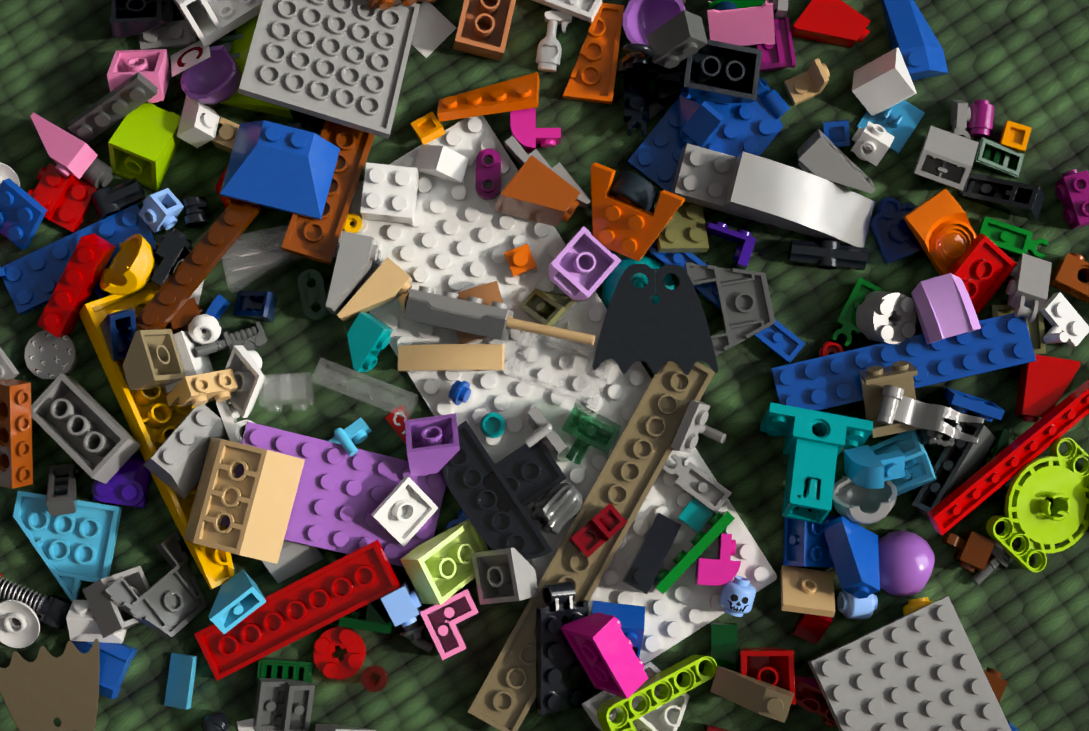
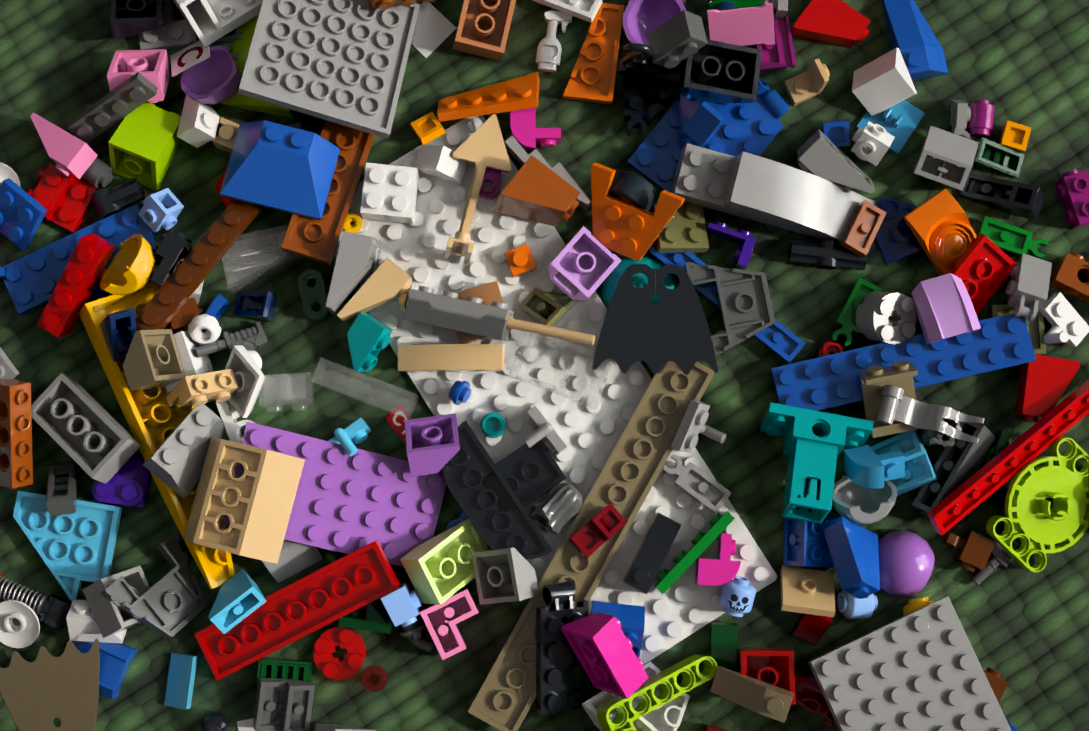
light grey tile [24,330,77,380] -> none
black wheel [181,196,210,227] -> none
white slope [371,475,438,547] -> none
clear green brick [561,401,621,465] -> none
teal tile [678,497,714,533] -> none
blue plate [943,387,1005,422] -> none
none -> tan piece [444,114,512,265]
none -> plate [841,200,886,258]

